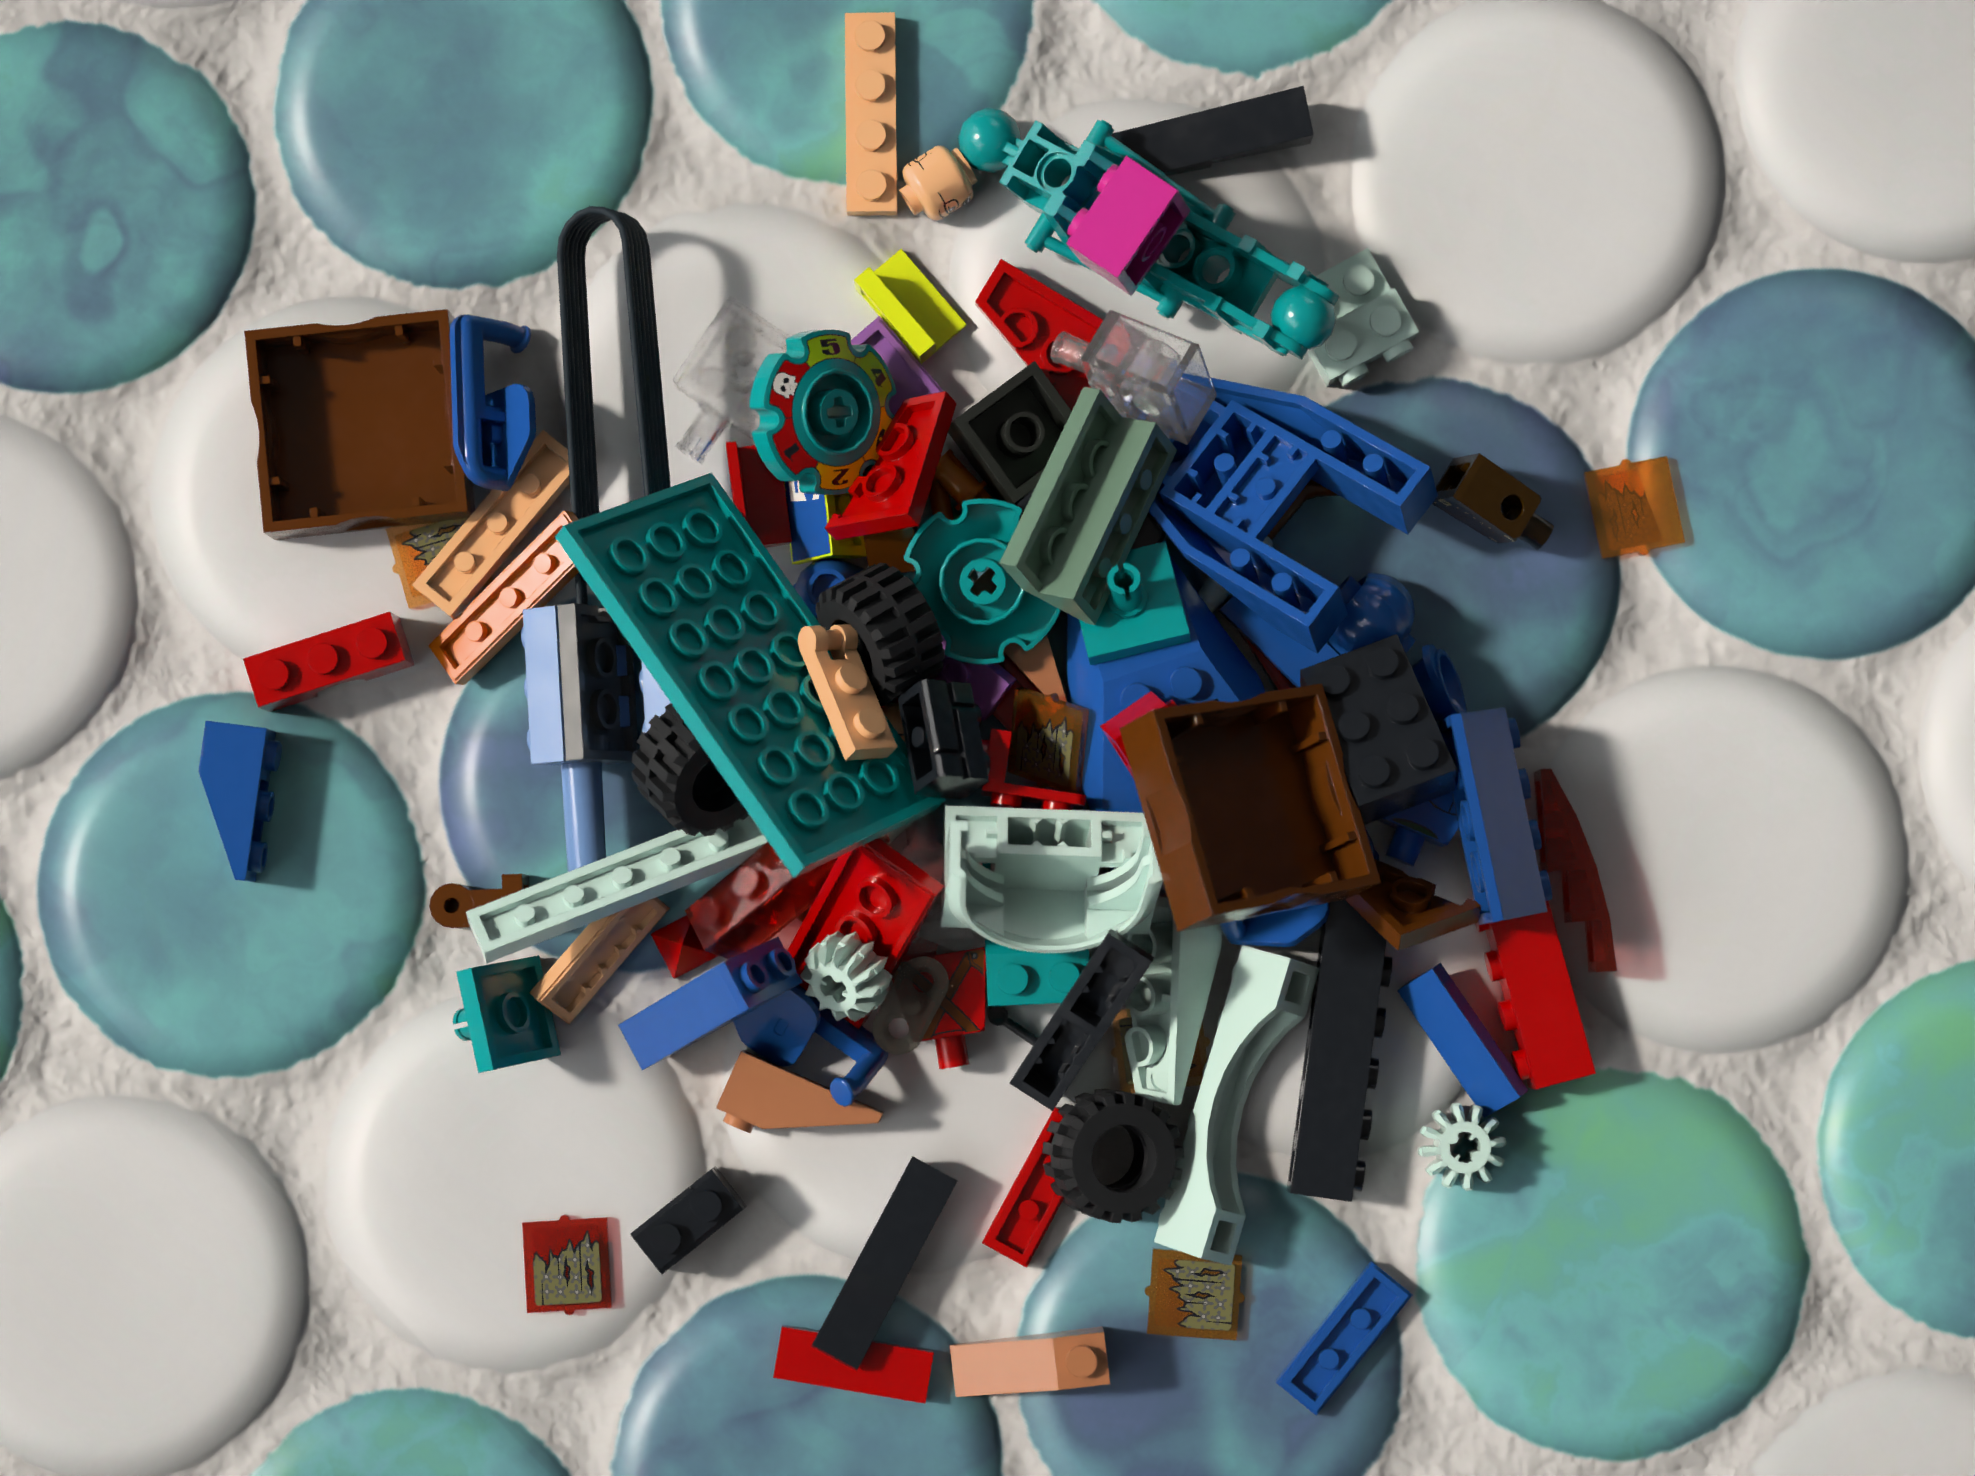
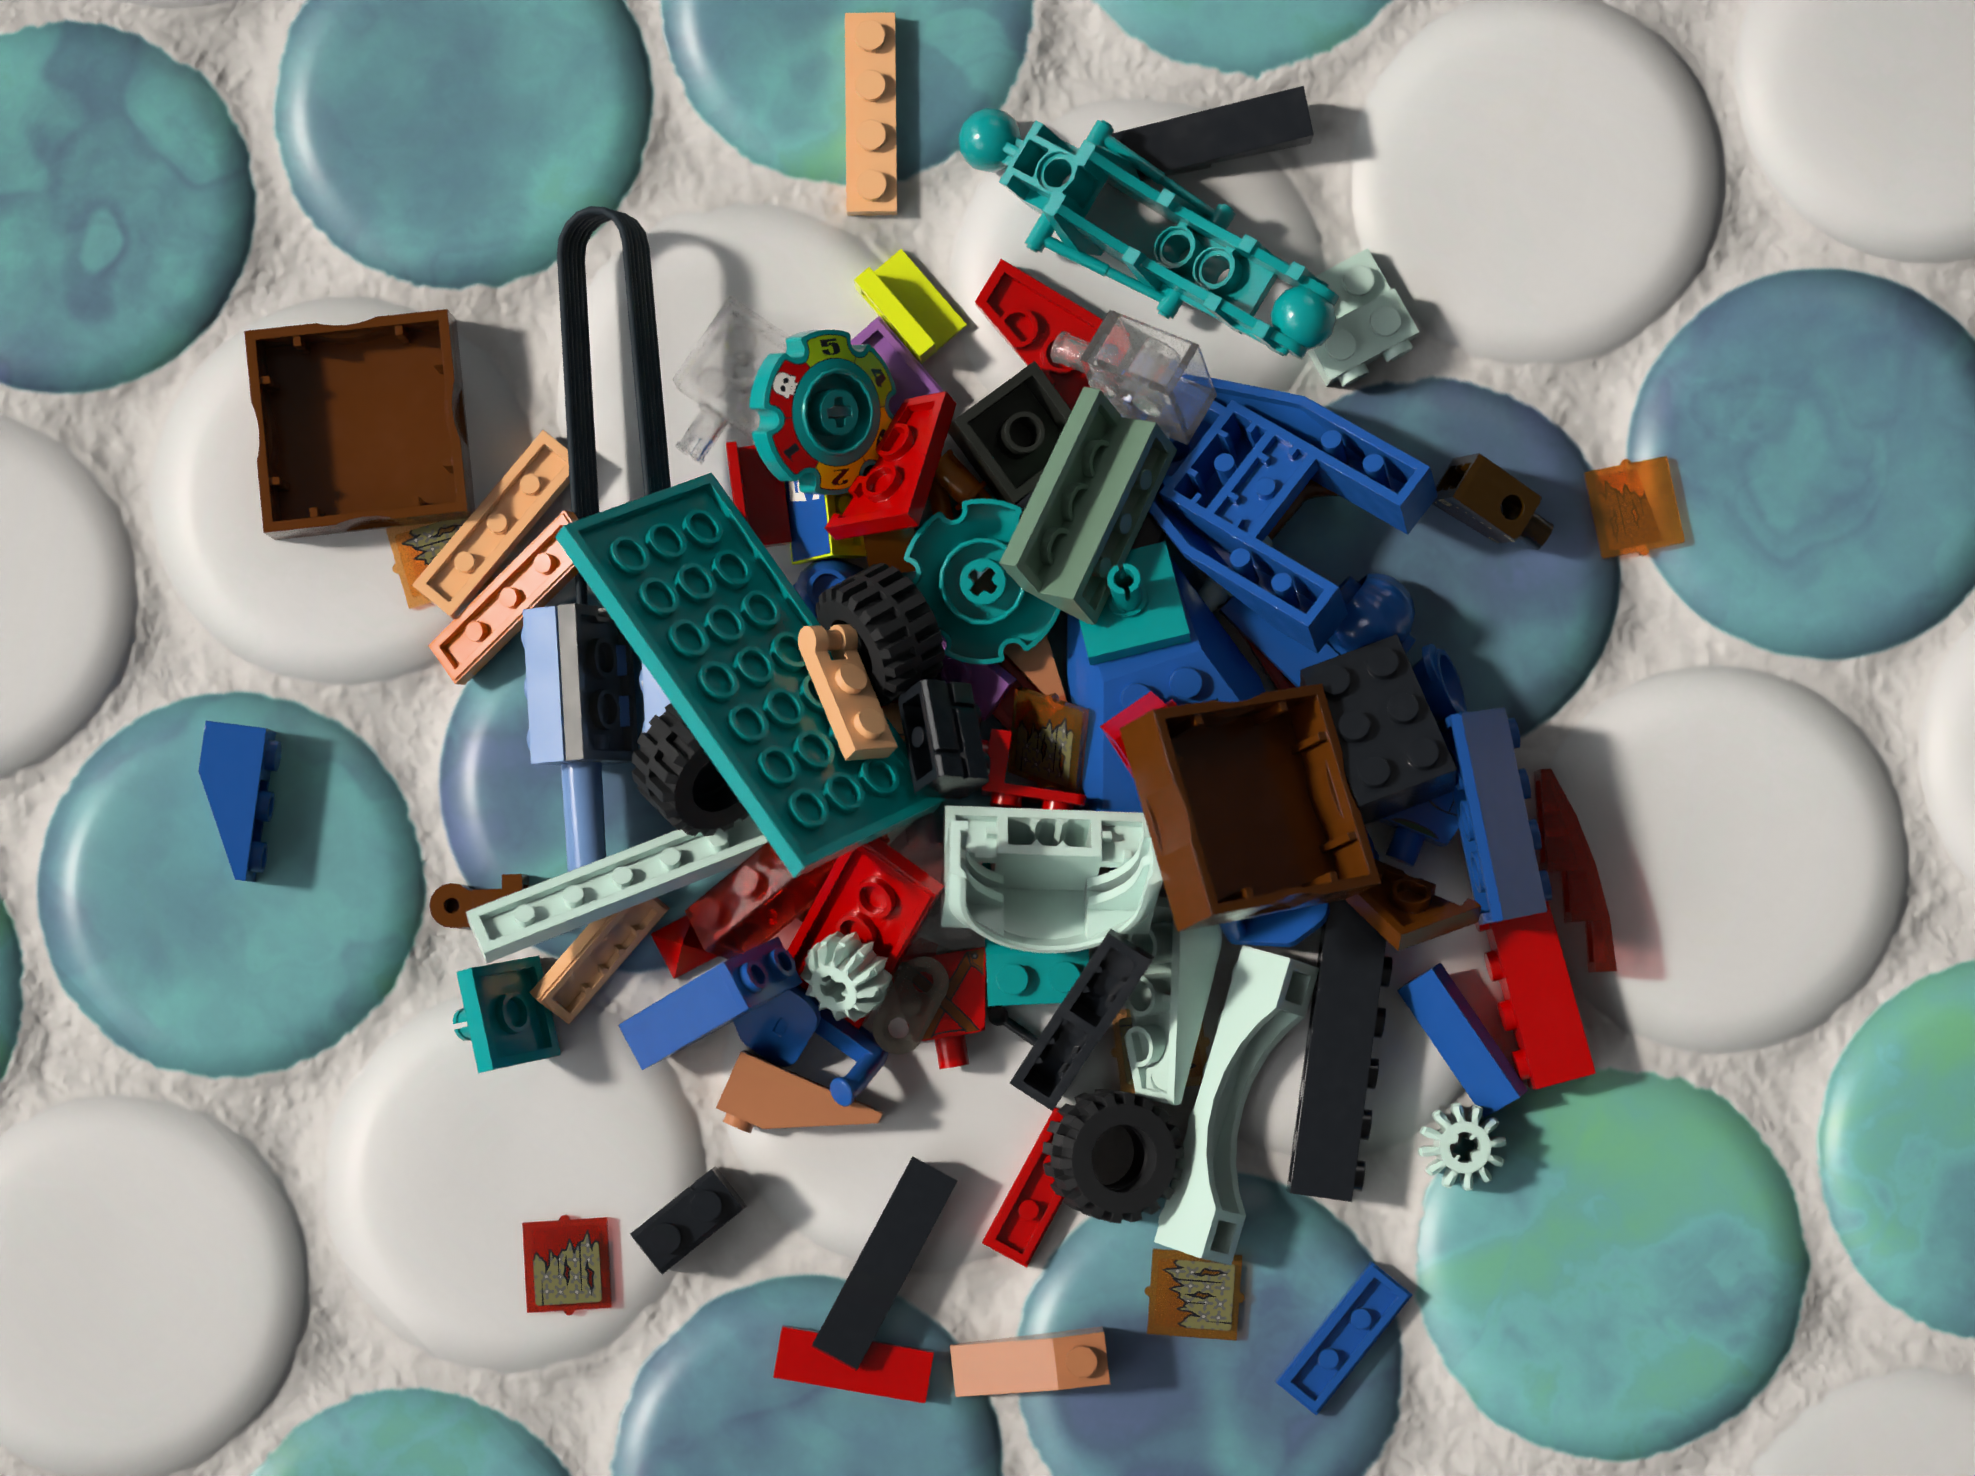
red arch [243,612,415,712] -> none
blue piece [450,314,536,491] -> none
light nougat head [899,145,977,221] -> none
dark pink brick [1066,156,1190,297] -> none

